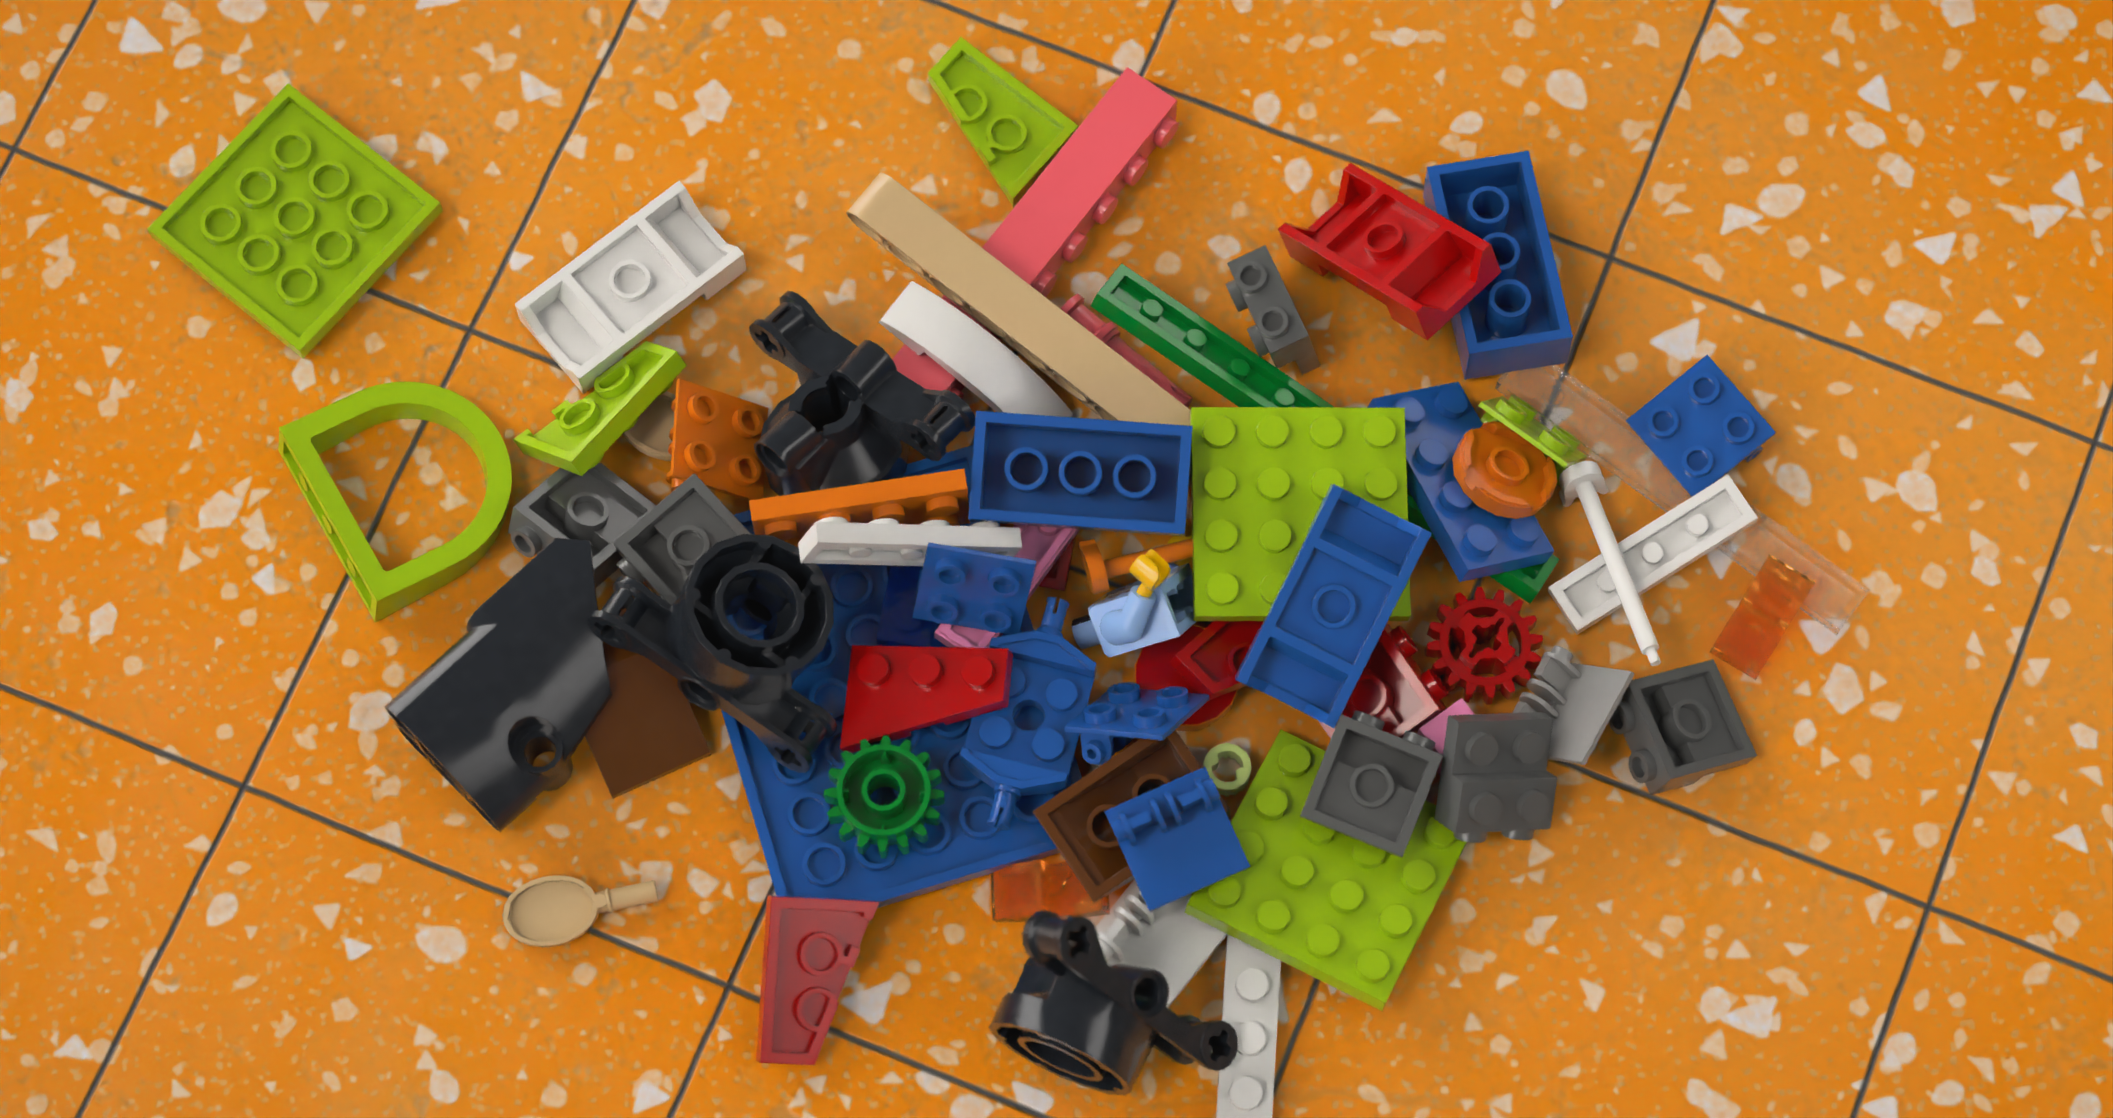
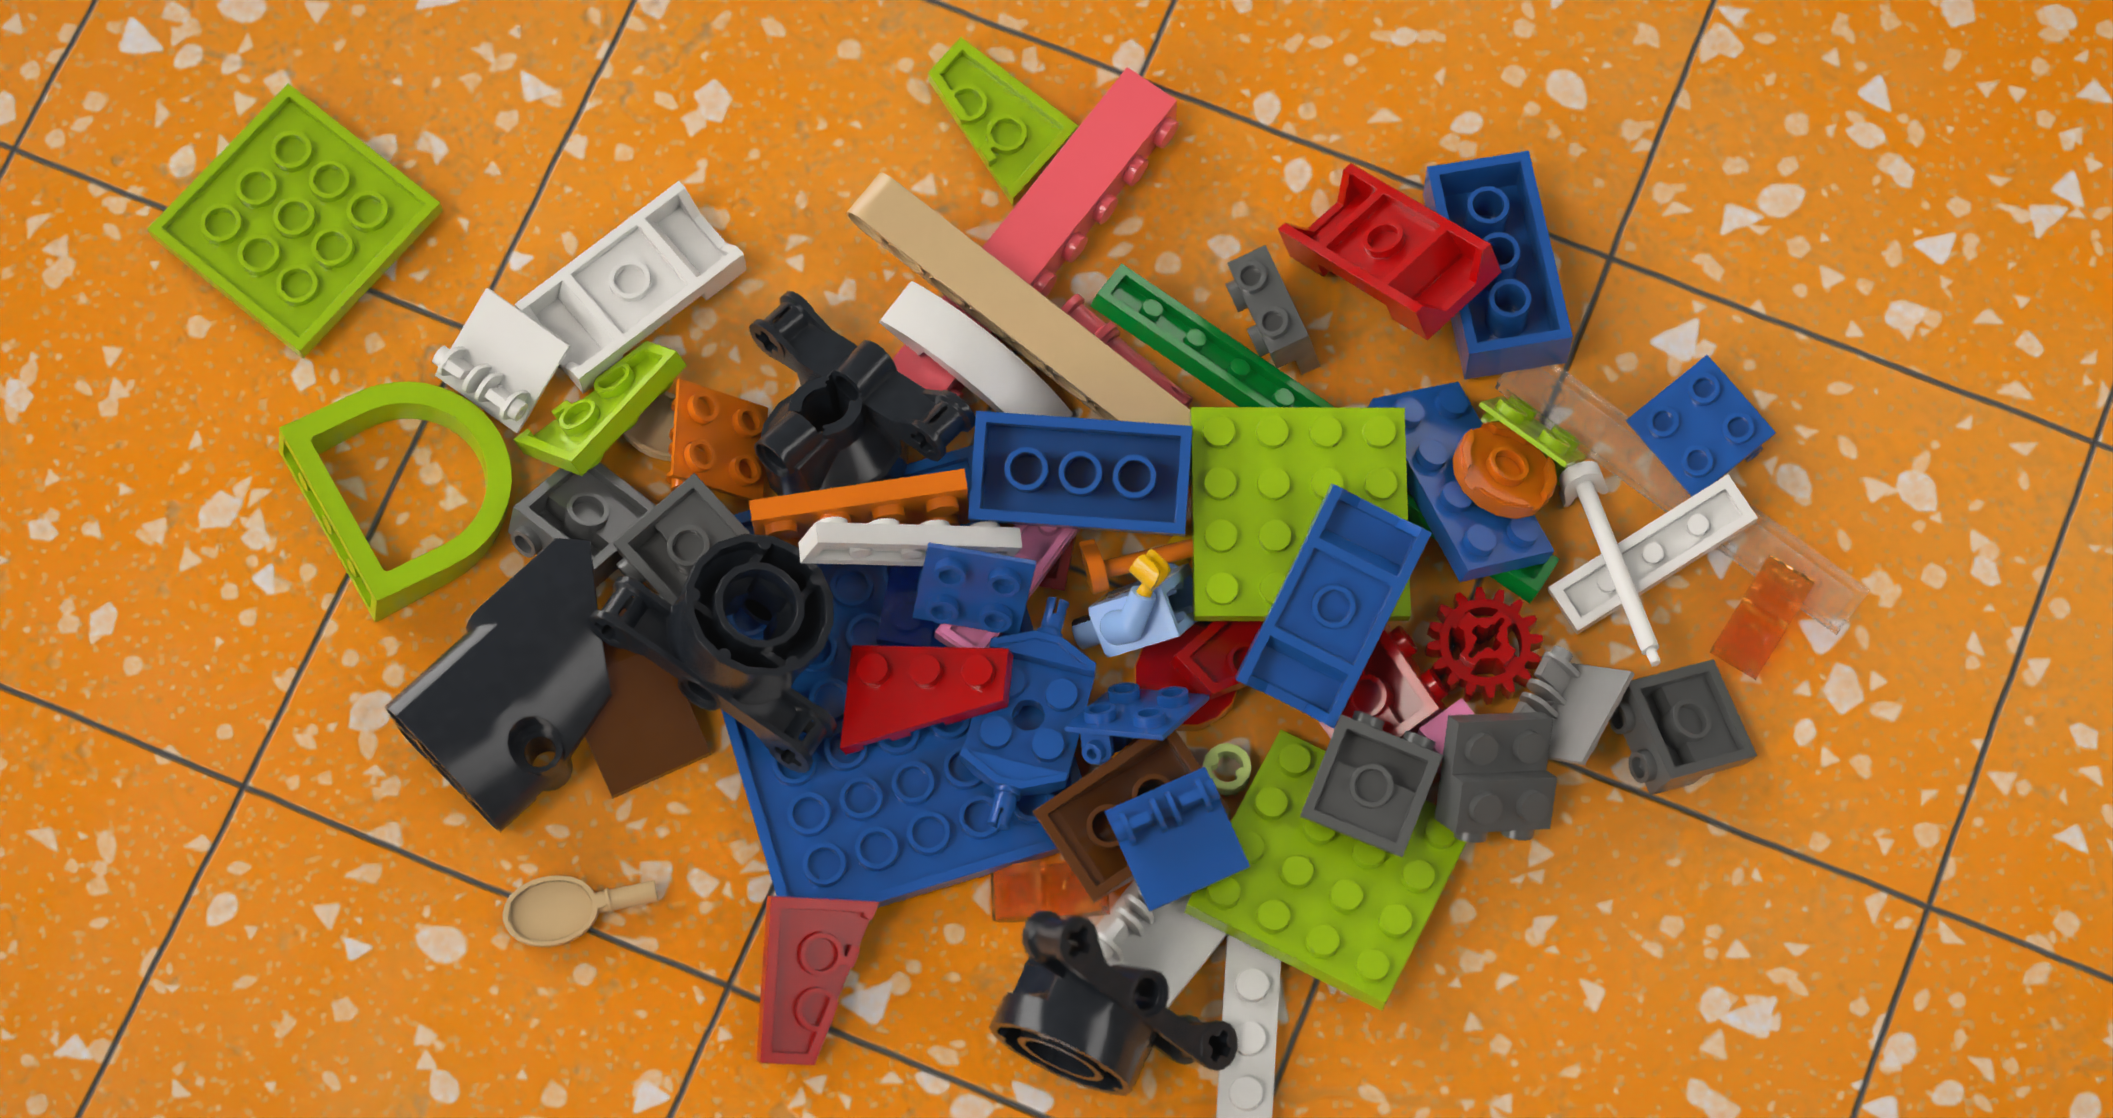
green gear [824,736,945,858] -> none
none -> white hinge [432,288,571,433]

